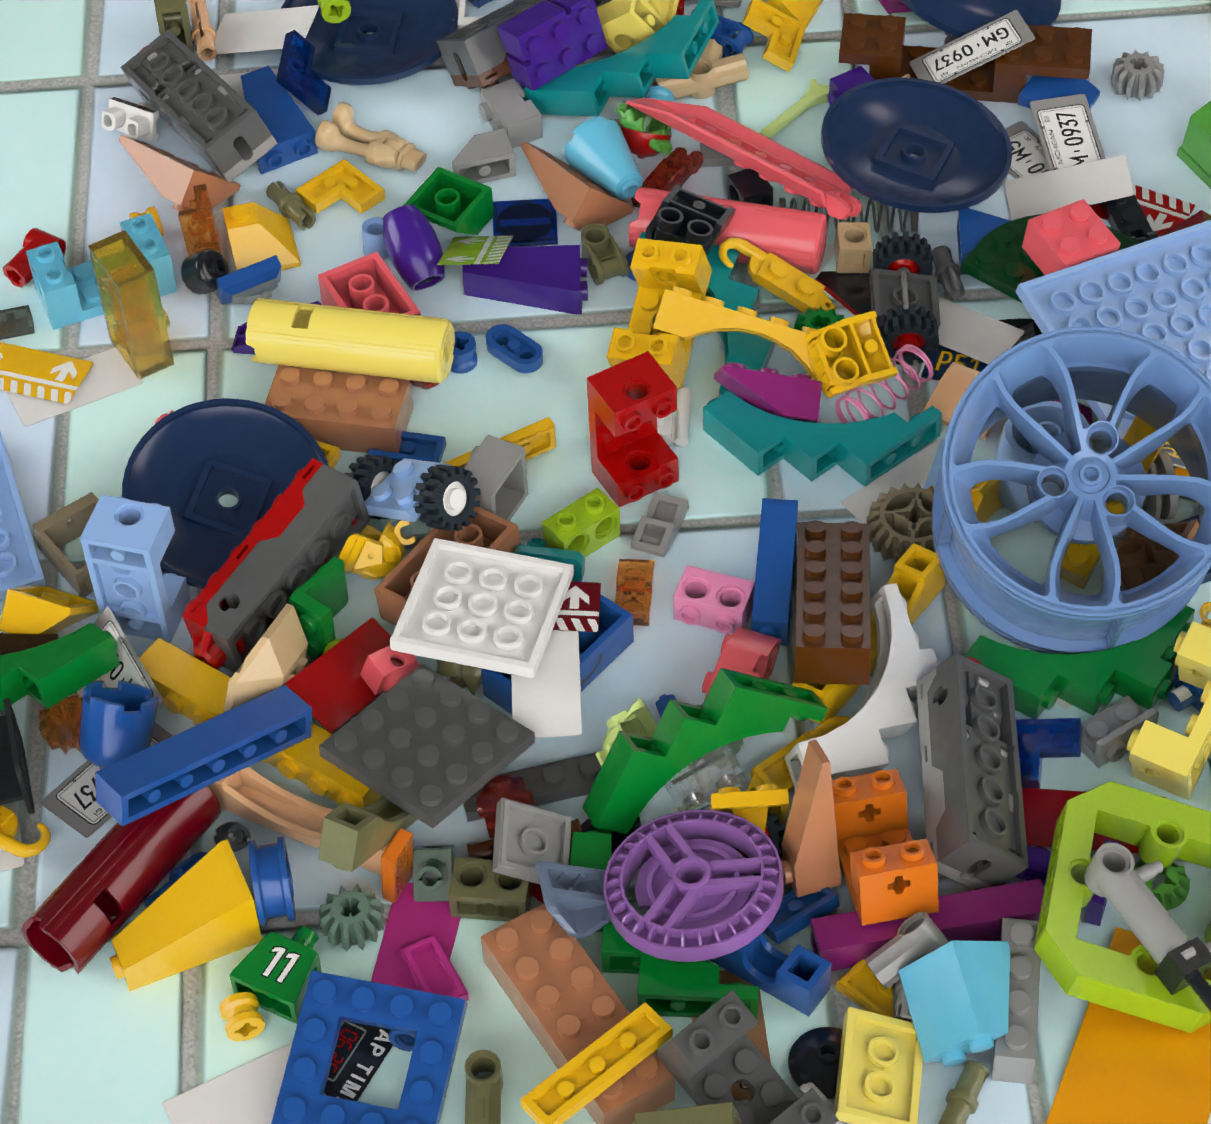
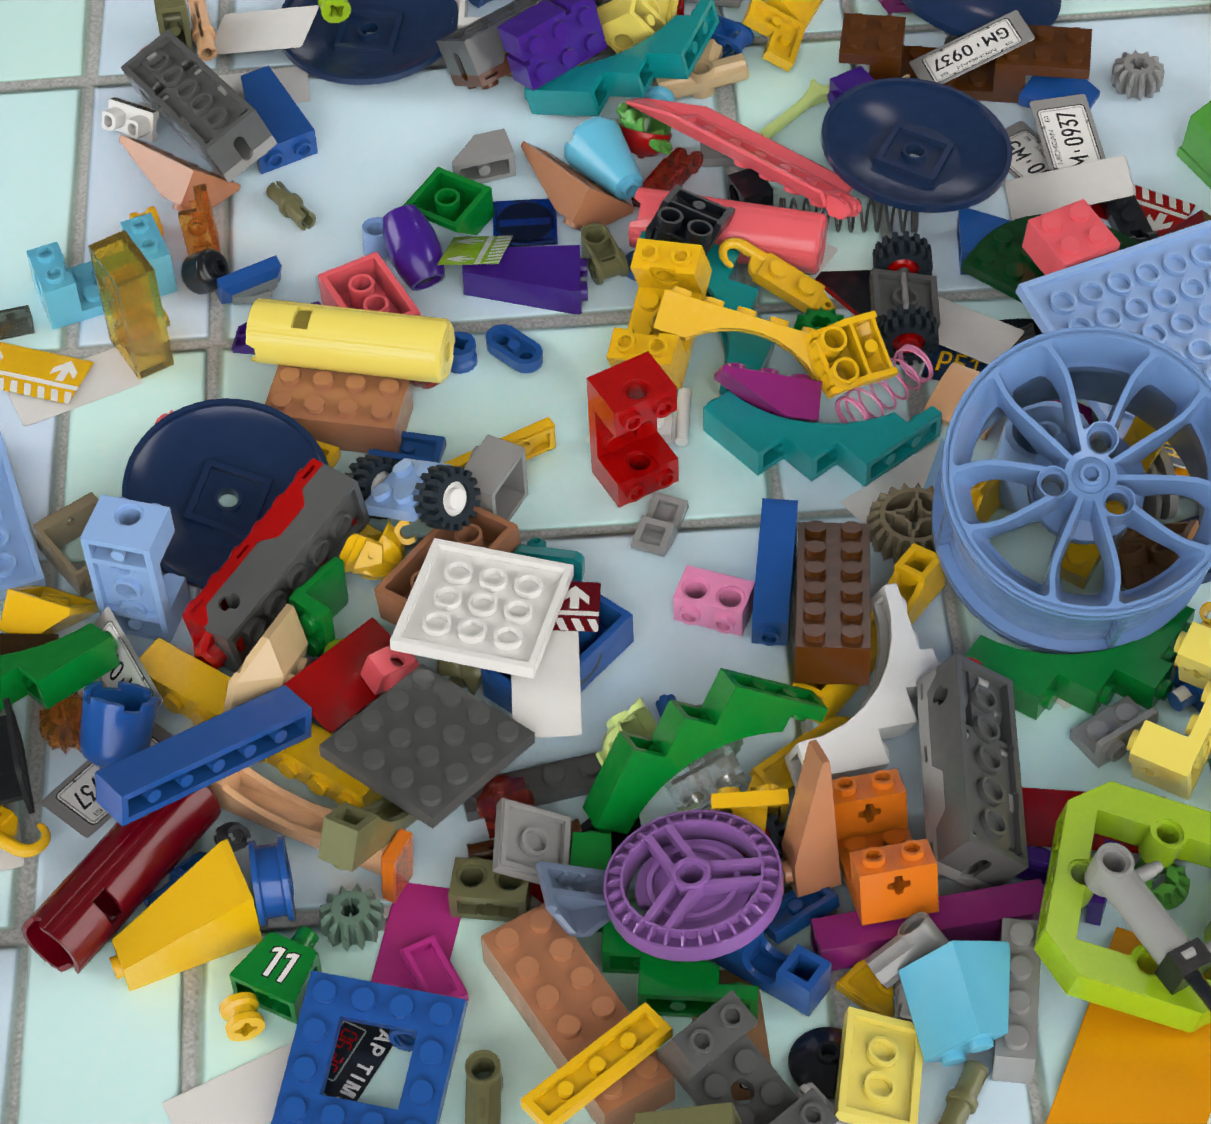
red piece [3,228,66,288] -> none
yellow slope [222,202,301,271] -> none
clear blue plate [276,30,332,116] -> none
yellow plate [295,159,386,214] -> none
tan piece [315,102,426,172] -> none
bracket [413,845,454,902] -> none
light grey brick [478,78,543,148] -> none
lime brick [542,487,621,558] -> none
clear orange slope [615,559,655,626] -> none
coral brick [702,627,782,700] -> none
tan brick [834,222,872,273] -> none
dark grey axle [932,245,965,301] -> none
clear blue plate [1016,718,1083,789] -> none

